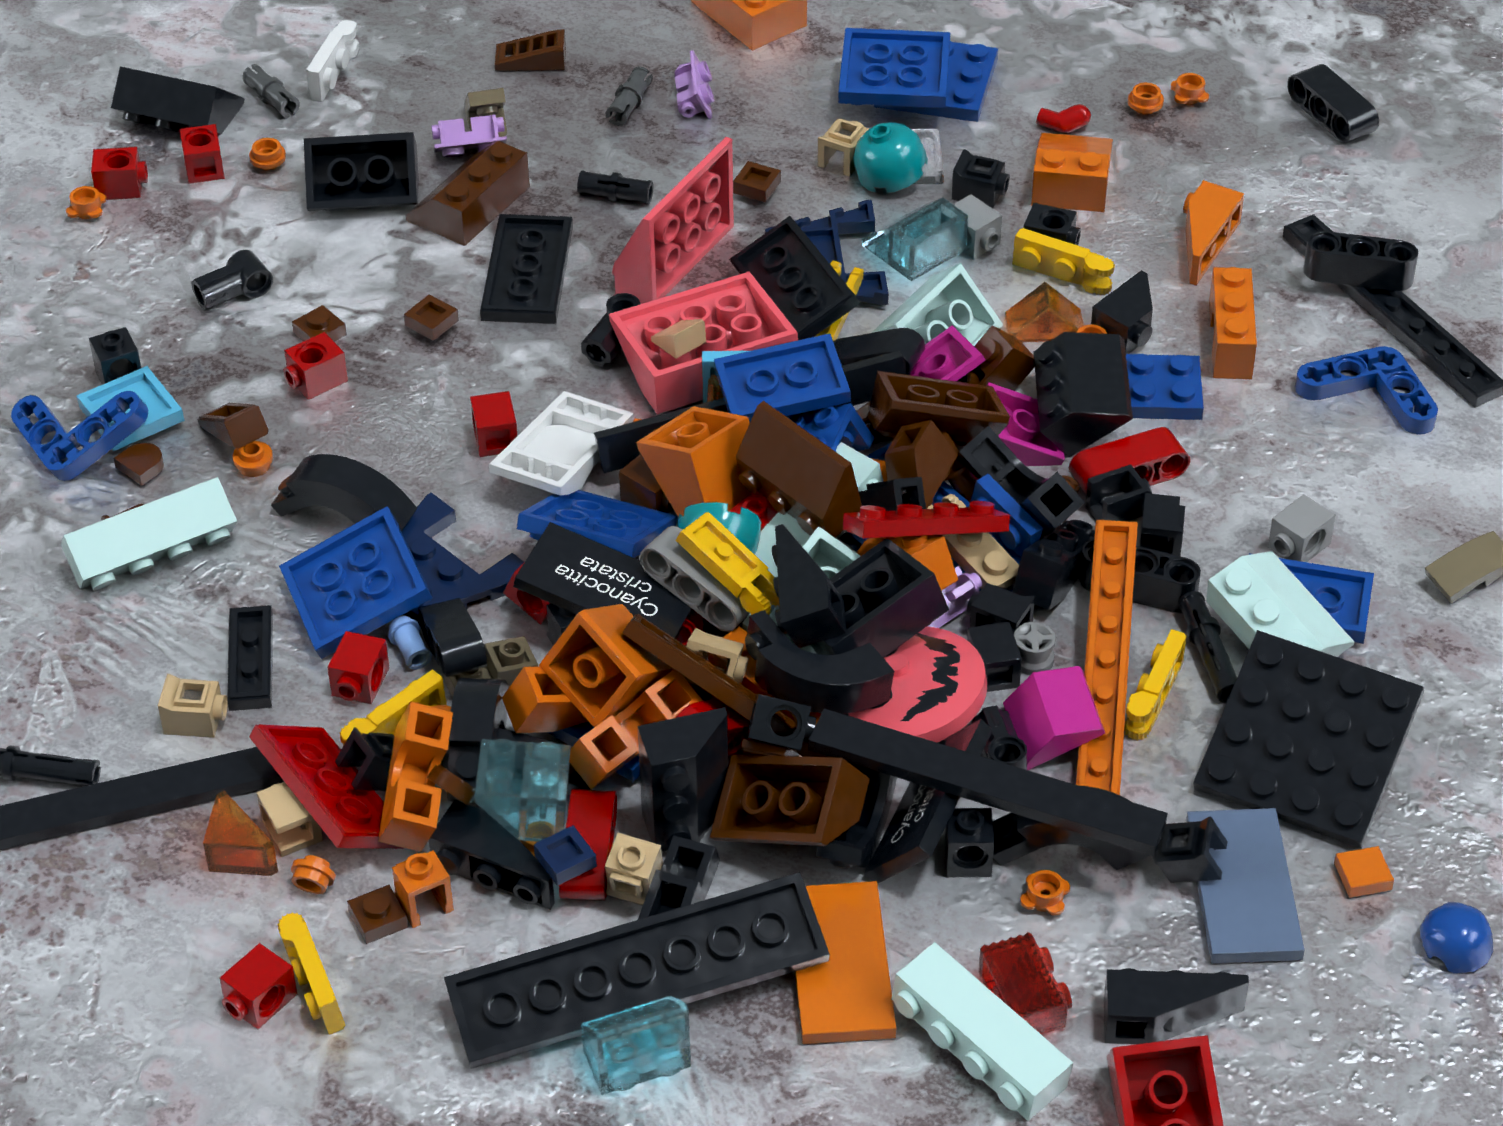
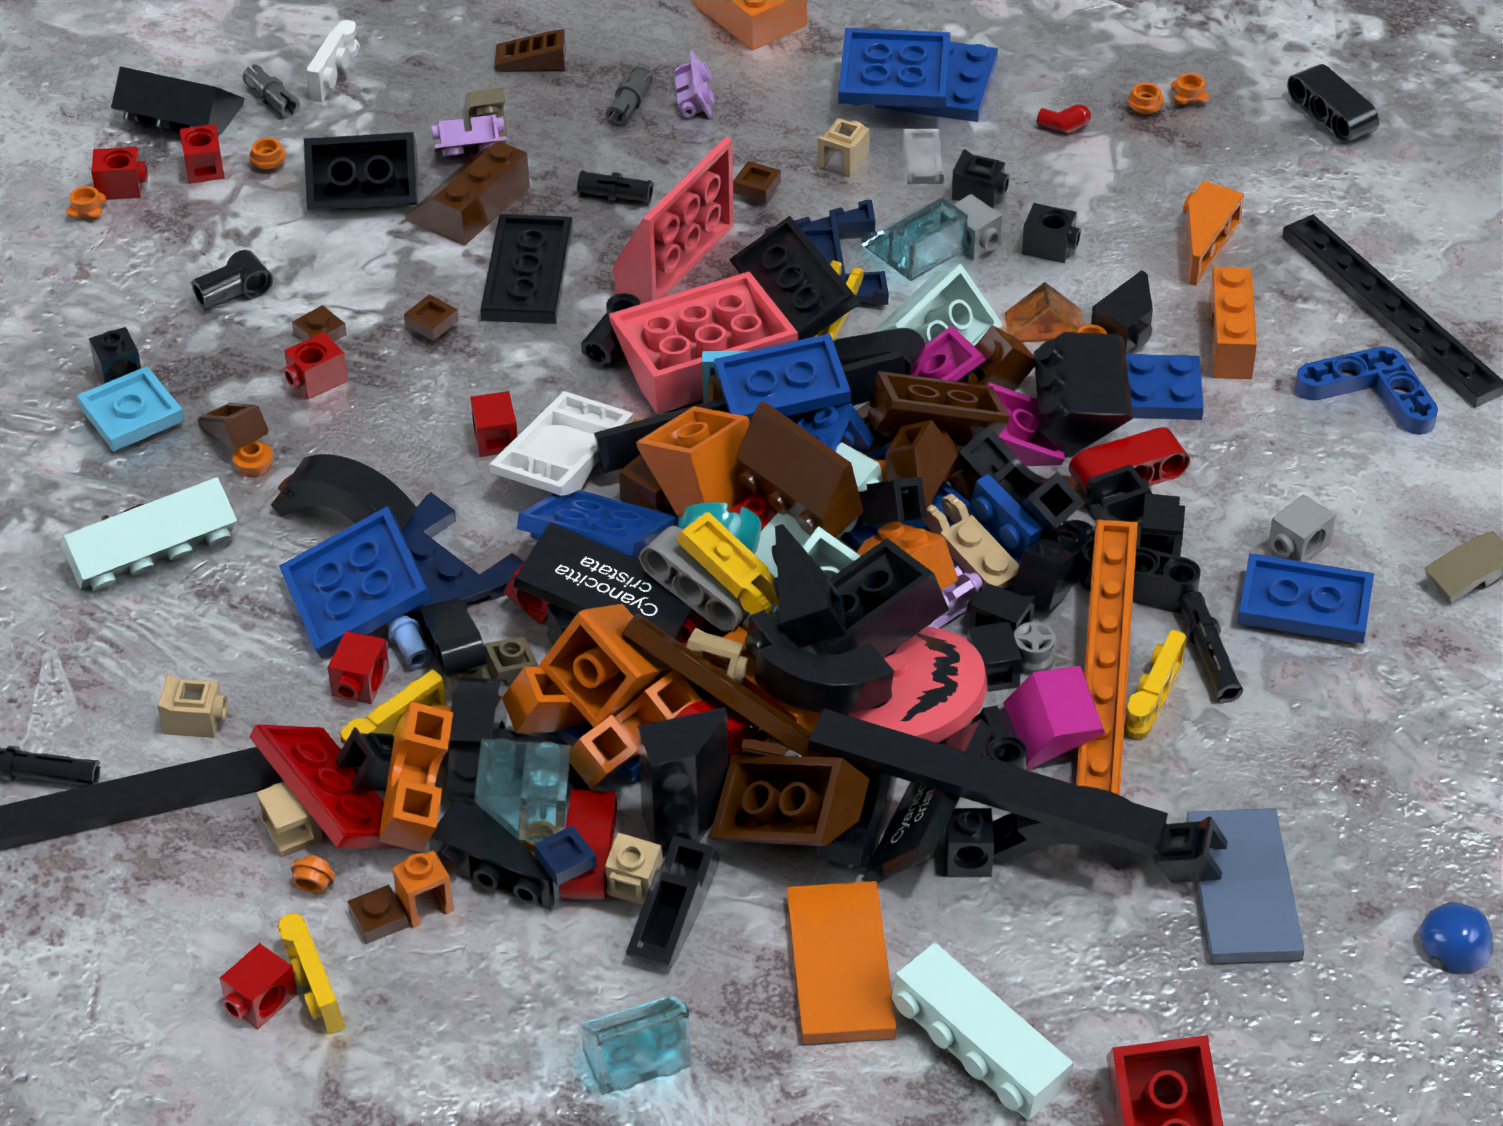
blue beam [11,391,149,481] -> none
reddish brown tile [114,443,164,486] -> none
clear orange slope [203,790,279,876] -> none
black tile [227,605,273,711] -> none
reddish brown tile [427,764,477,806] -> none
black plate [444,872,830,1069] -> none
tan slope [651,319,706,358] -> none
black brick [746,694,816,750] -> none
red plate [843,501,1010,538] -> none
teal cylinder [853,122,928,193] -> none
clear red brick [979,932,1072,1034] -> none
yellow hinge [1012,228,1115,296] -> none
orange plate [1020,870,1070,915] -> none
orange slope [1031,132,1113,212] -> none
black slope [1103,968,1249,1044] -> none
black plate [1193,630,1424,849] -> none
light aqua slope [1206,551,1354,657] -> none
black beam [1303,231,1419,291] -> none
orange tile [1334,846,1394,898] -> none

